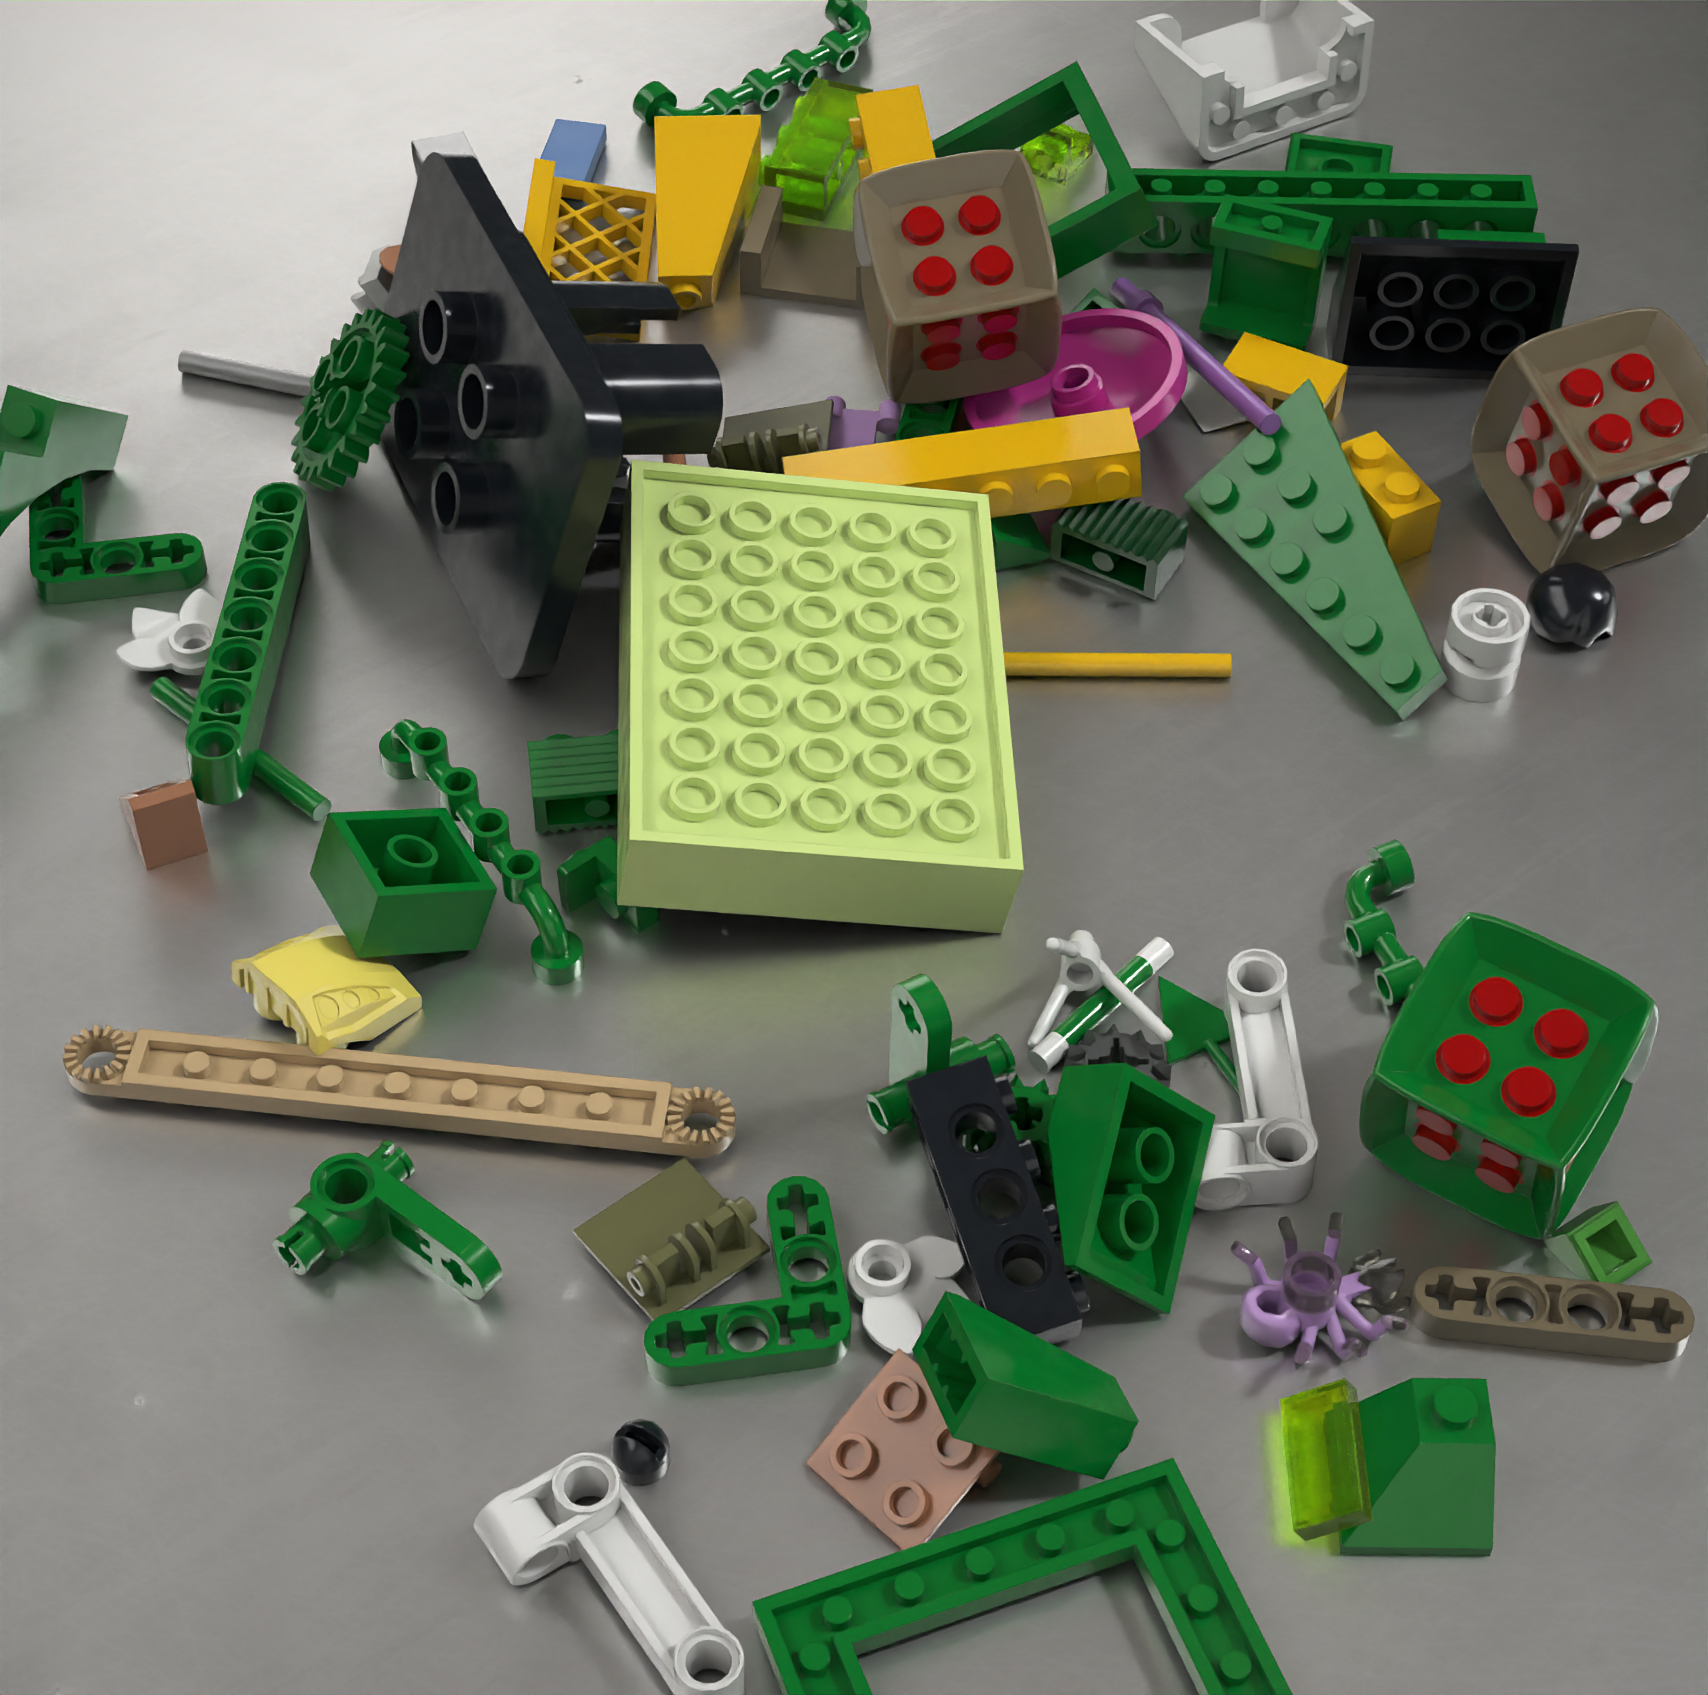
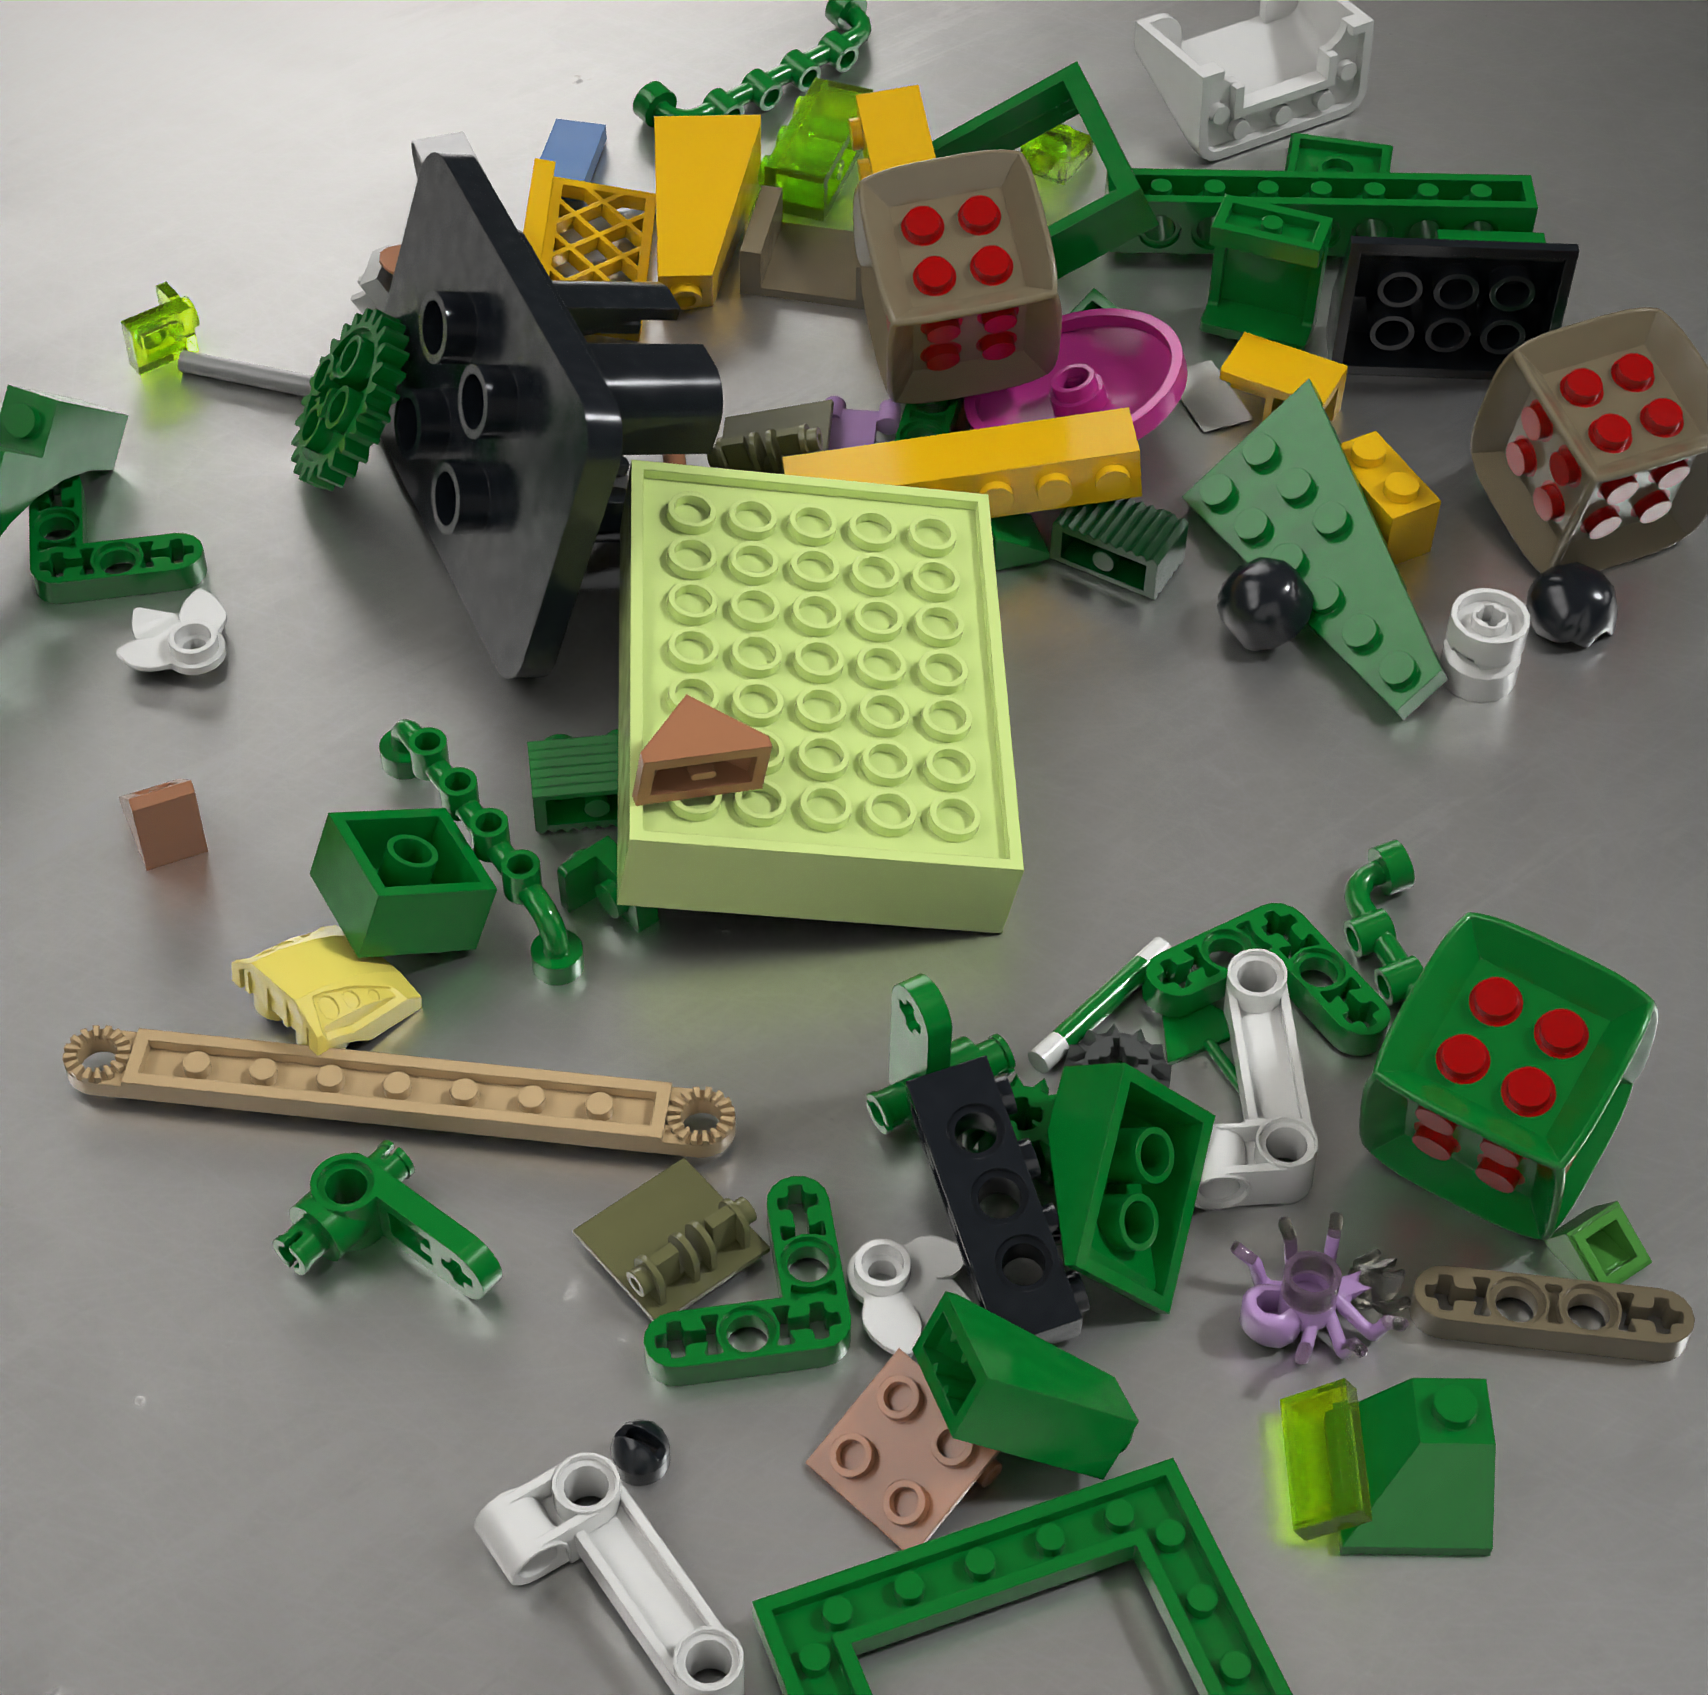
green bar [150,677,332,821] -> none
green beam [185,482,310,805] -> none
yellow bar [1003,652,1232,677] -> none
white plant [1027,930,1173,1049] -> none
medium lavender bar [1111,278,1281,435] -> none
none -> clear neon green bracket [121,281,200,376]
none -> nougat slope [632,694,772,806]
none -> green beam [1142,903,1391,1056]
none -> black hair [1217,557,1314,651]

